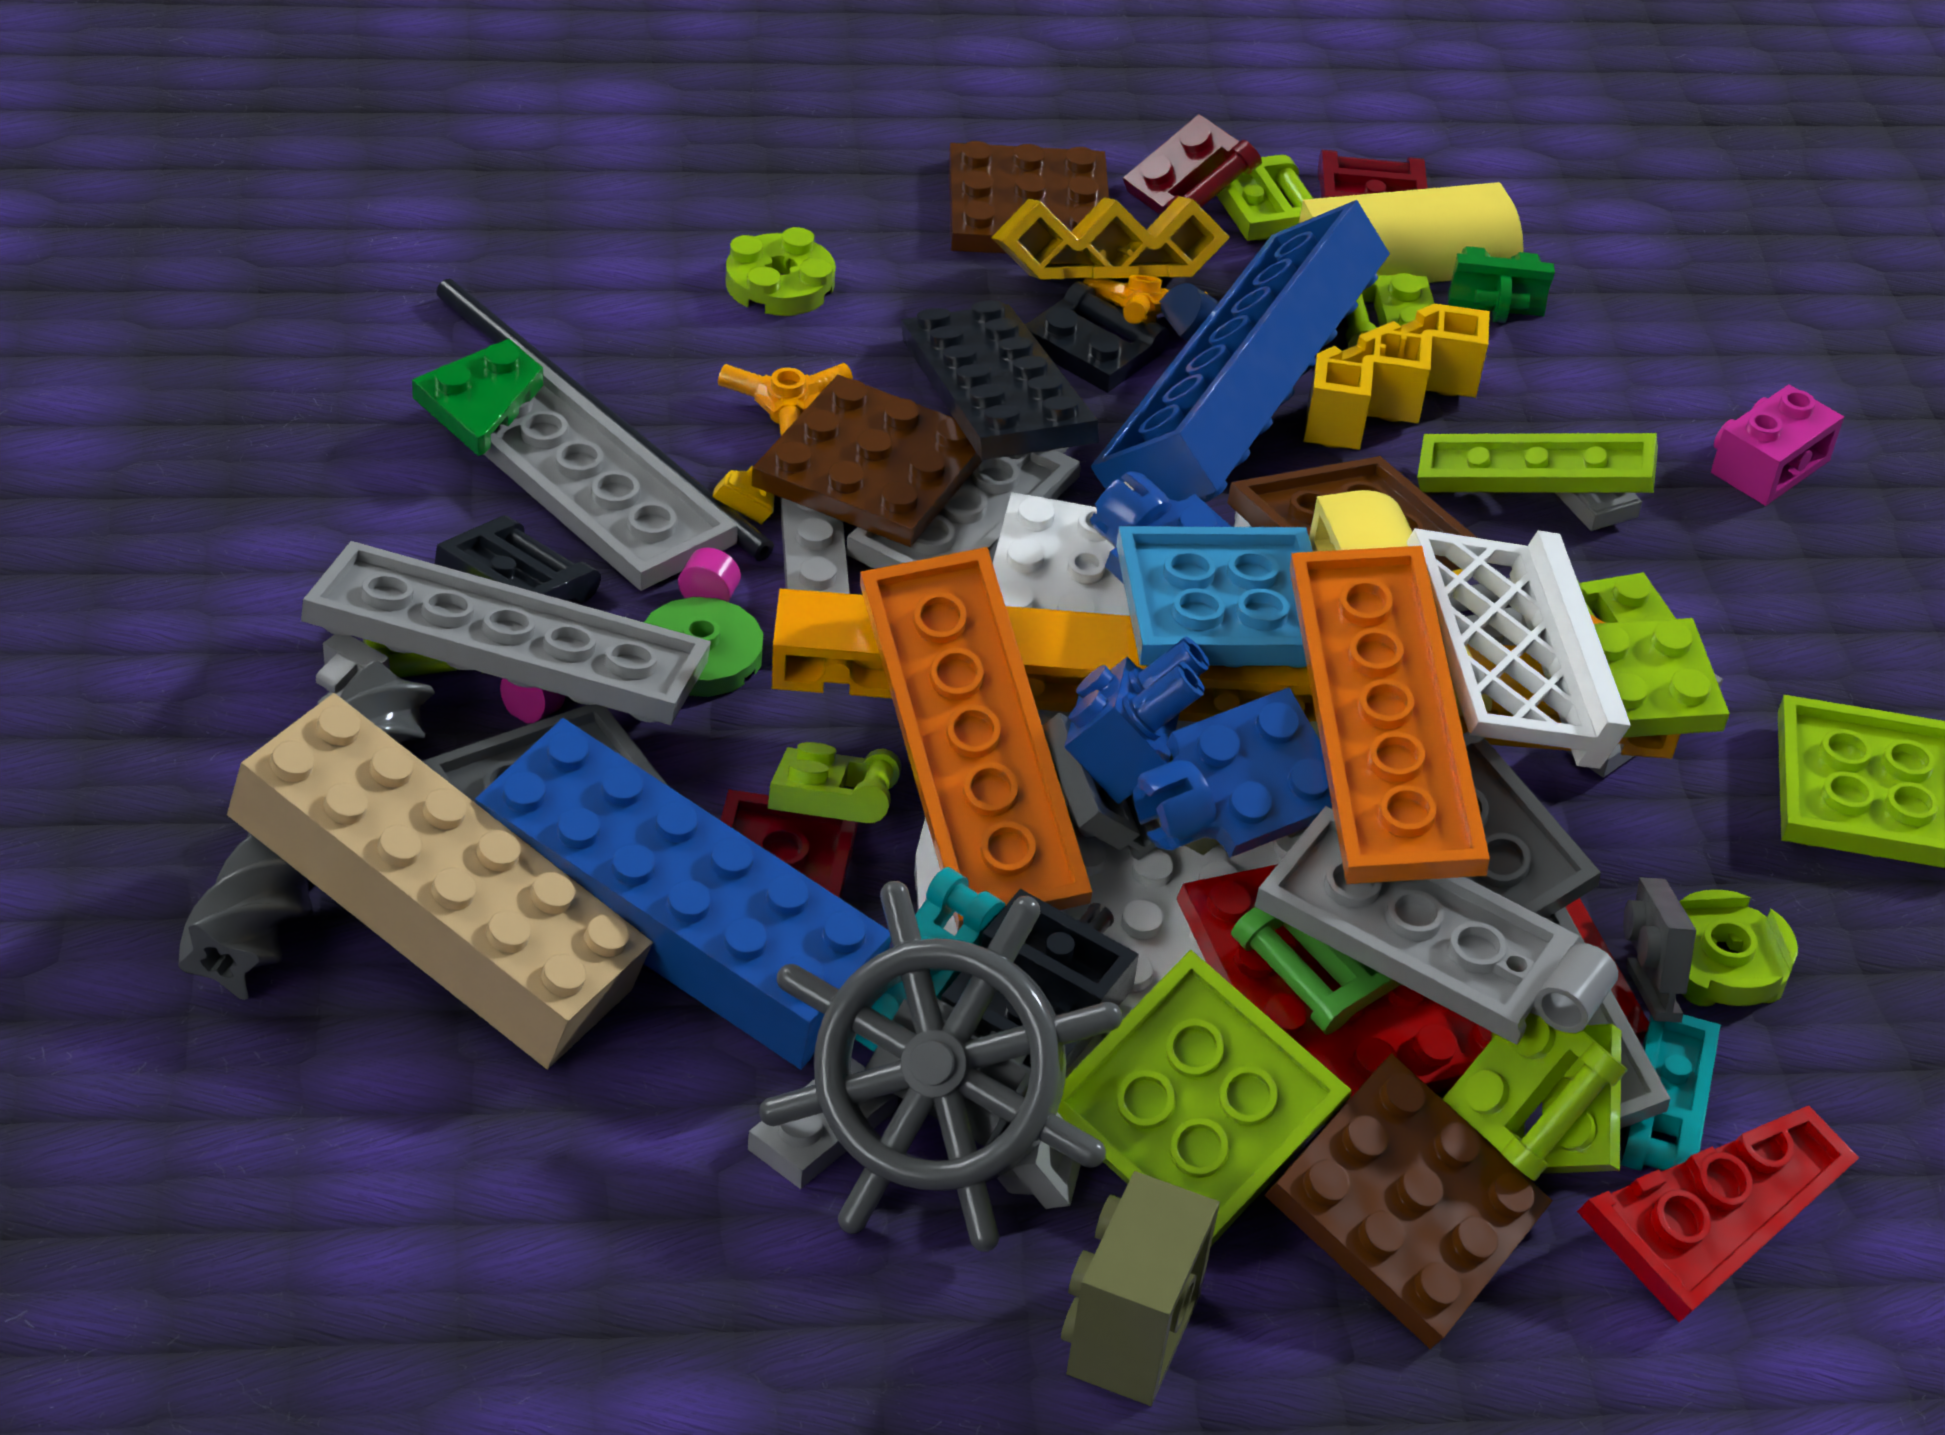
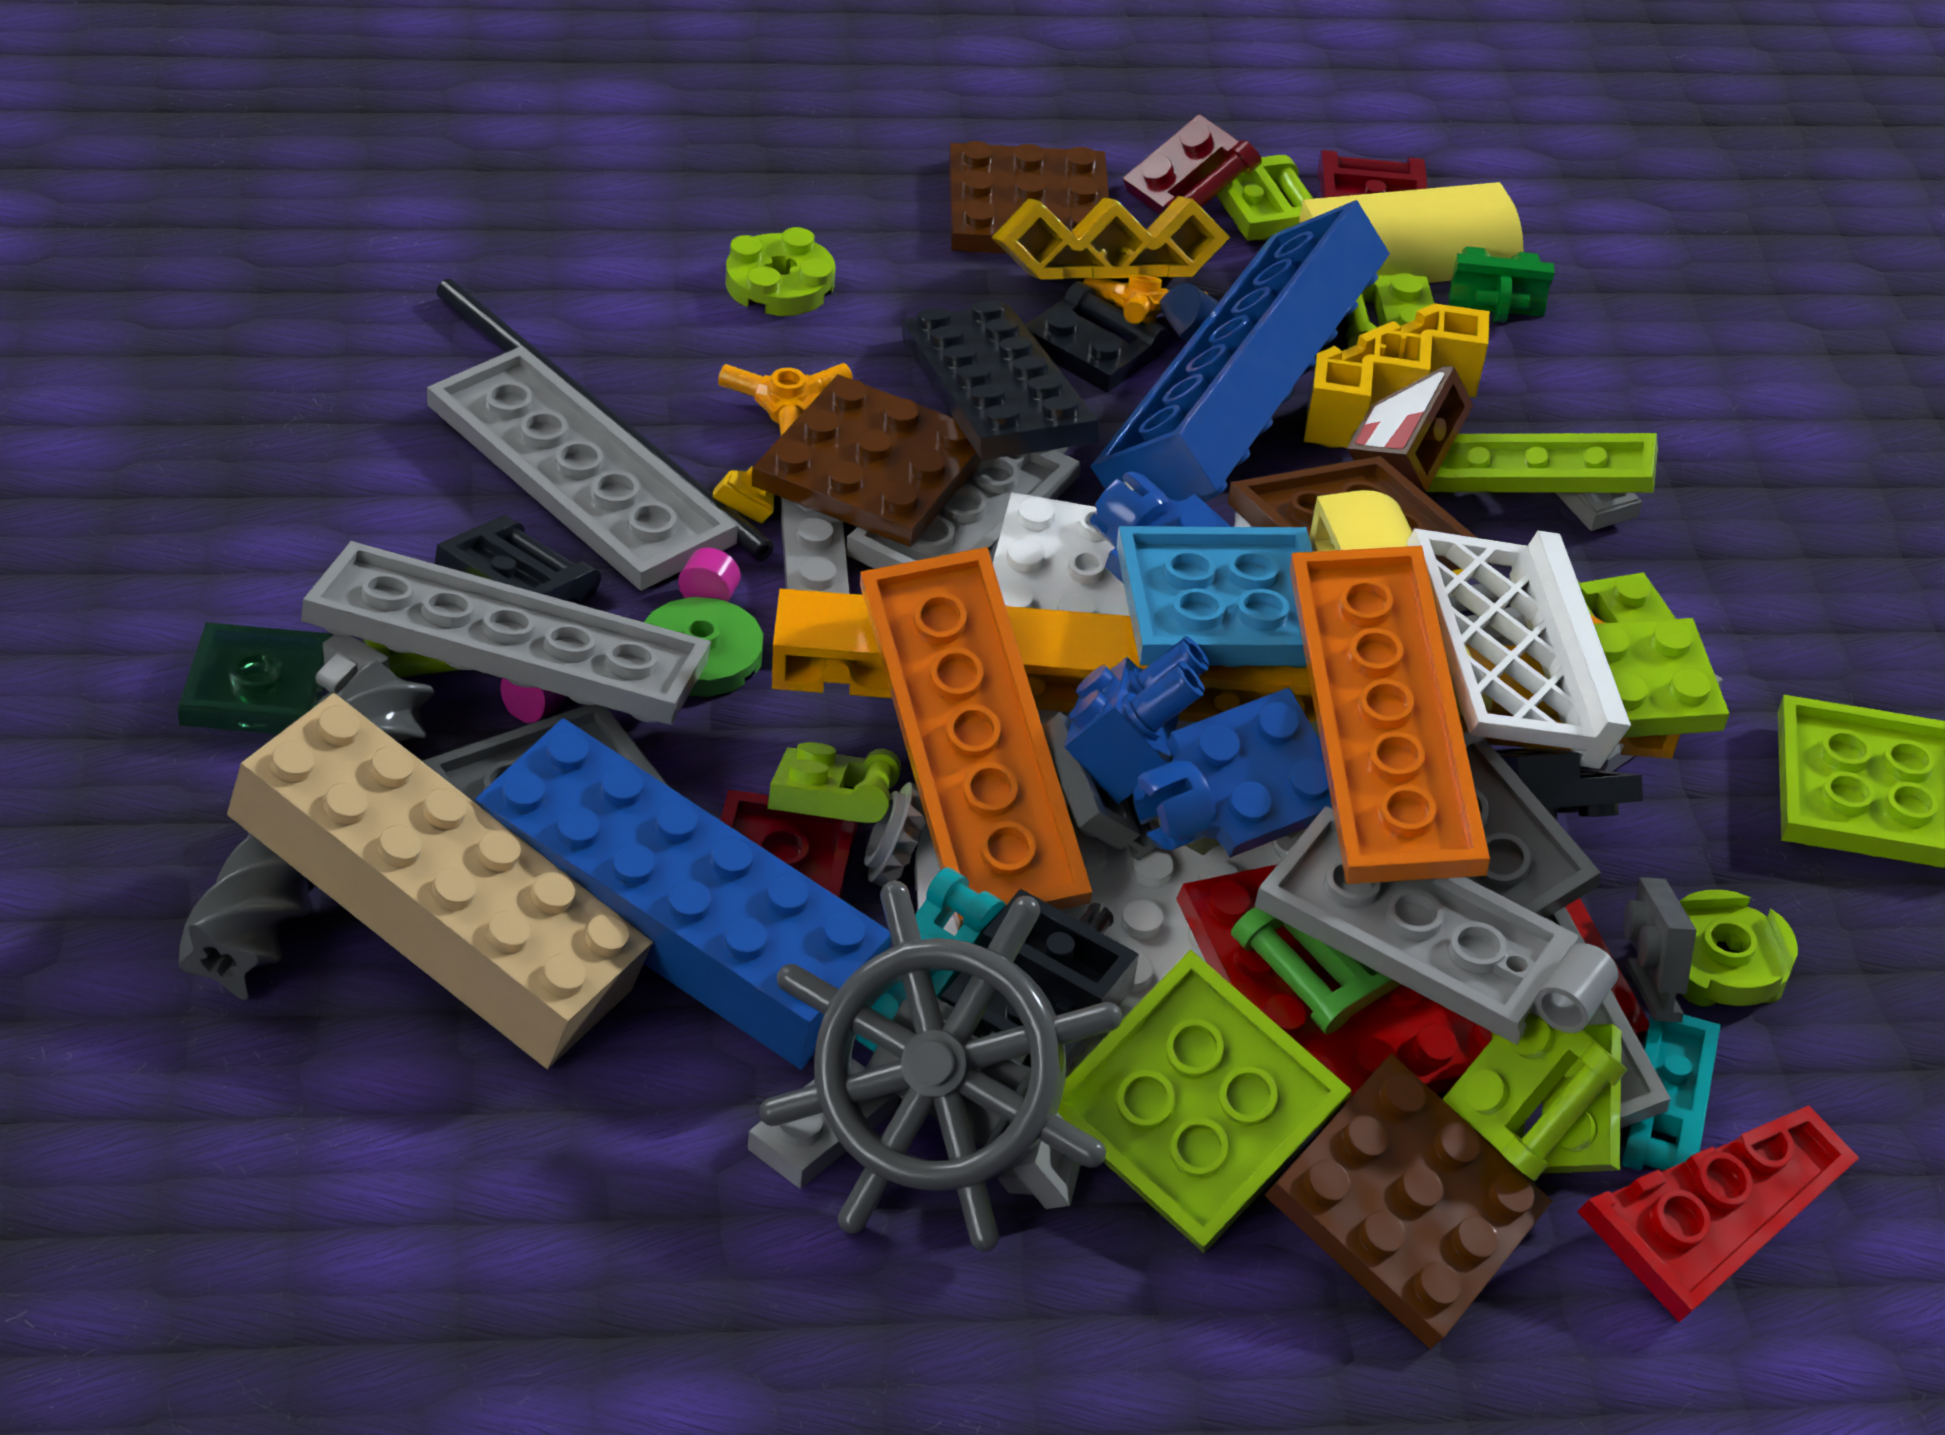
green wing [412,339,543,456] -> none
olive brick [1061,1171,1220,1407] -> none
dark pink brick [1710,384,1844,506] -> none
none -> clear green plate [177,622,333,734]
none -> light grey gear [864,782,926,887]
none -> reddish brown slope [1347,366,1473,492]
none -> black plate [1495,747,1643,820]

